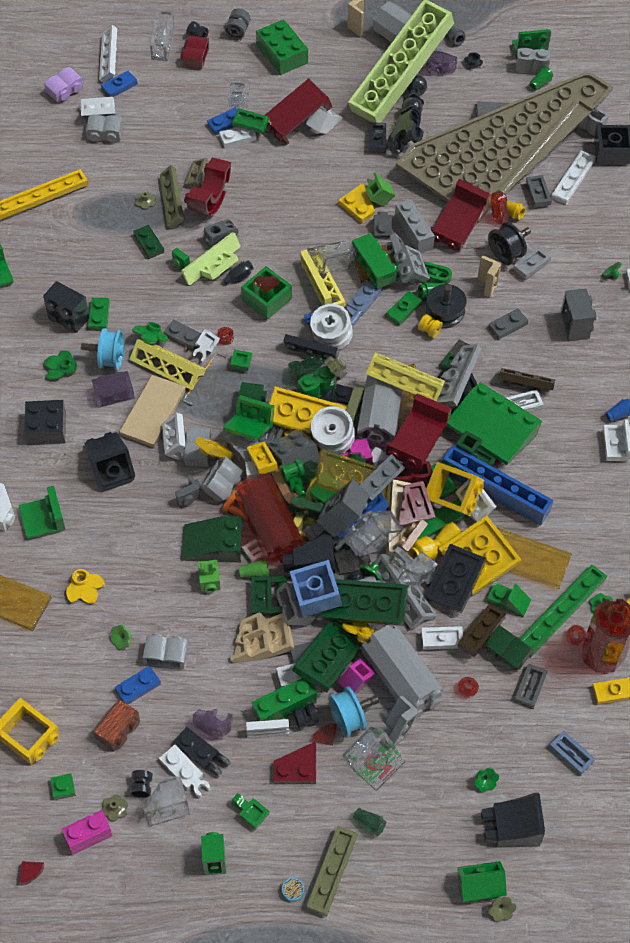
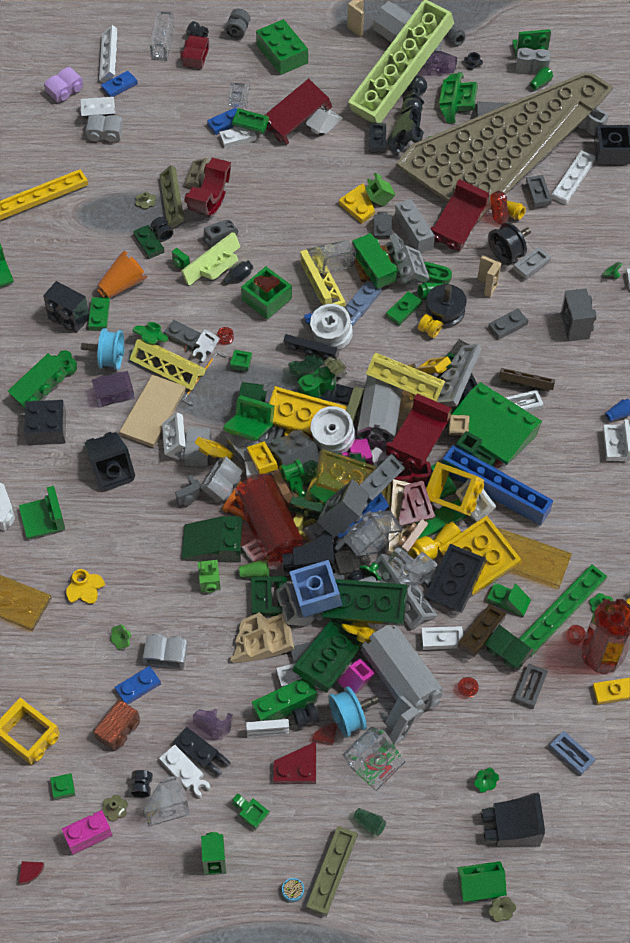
none -> green brick [8,353,67,410]
none -> orange cone [97,250,147,298]
none -> black wheel [150,217,174,241]
none -> yellow plate [416,356,451,375]
none -> green plate [439,72,478,124]
none -> tan tile [449,415,469,436]

